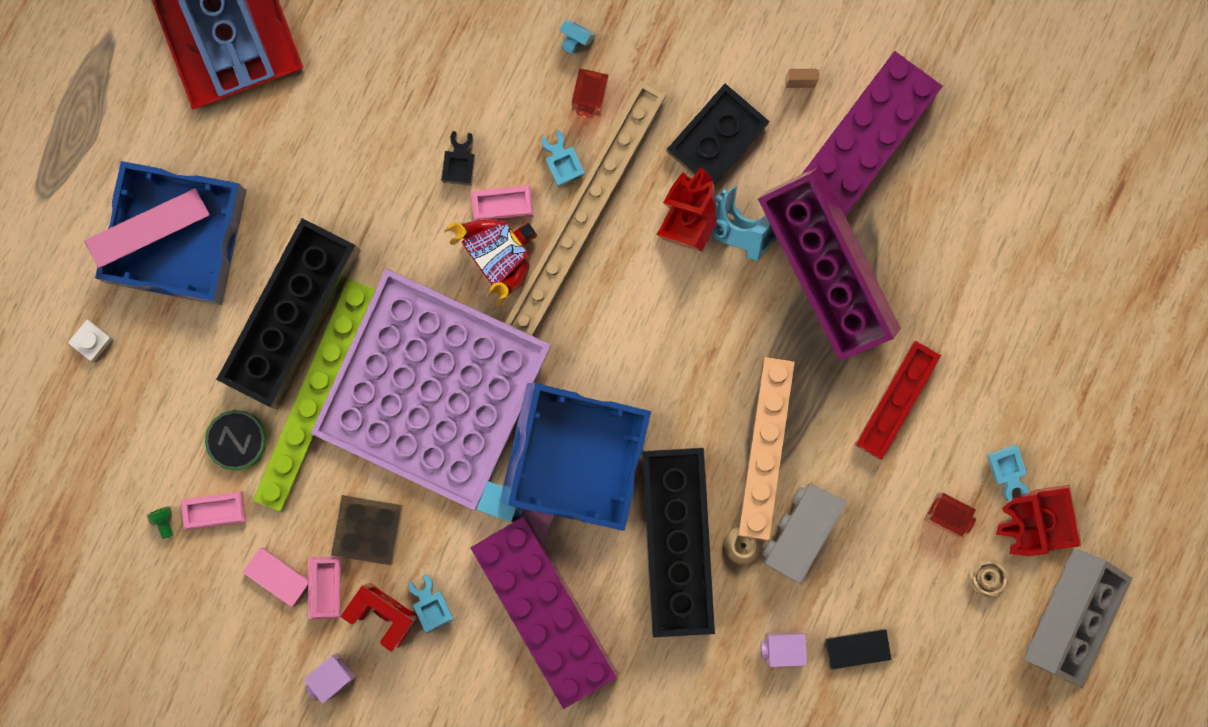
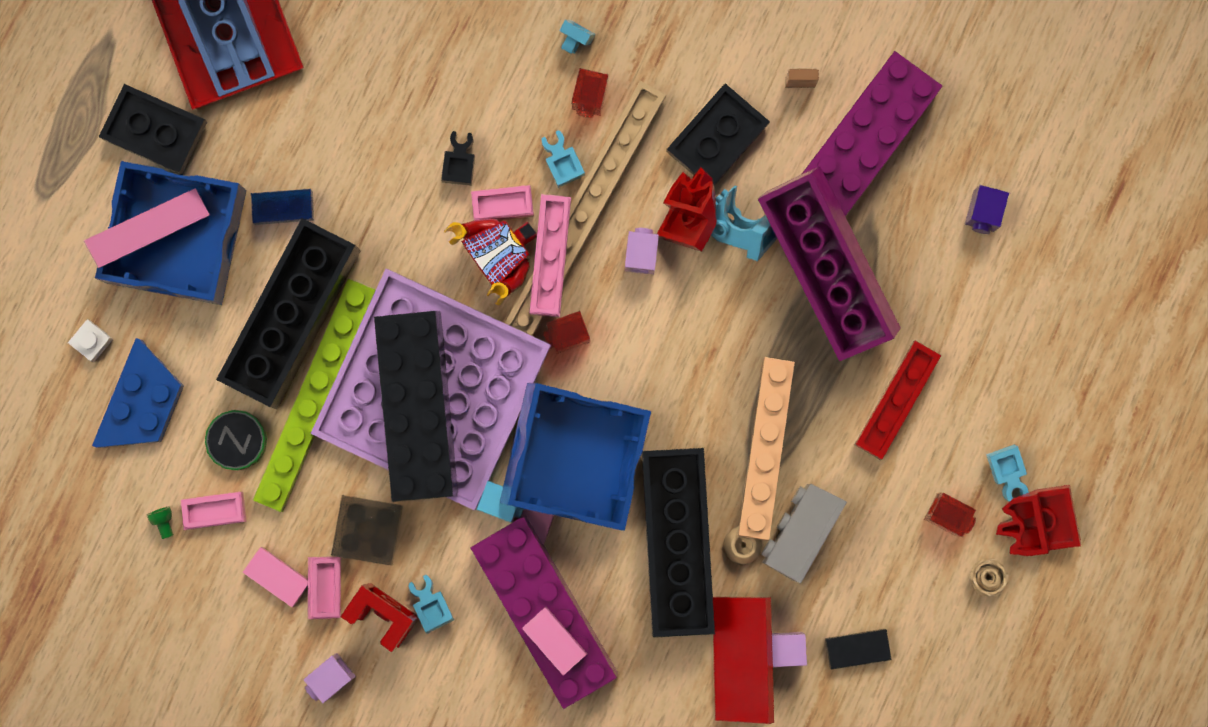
light grey slope [1024,548,1132,688] -> none
none -> blue wing [92,338,184,448]
none -> black plate [99,84,207,175]
none -> clear blue plate [251,189,314,225]
none -> black brick [374,311,458,502]
none -> bright pink tile [522,607,587,675]
none -> bright pink tile [530,194,571,317]
none -> clear red brick [543,311,591,354]
none -> lavender brick [625,228,659,275]
none -> red tile [713,597,774,724]
none -> dark purple brick [965,185,1009,234]

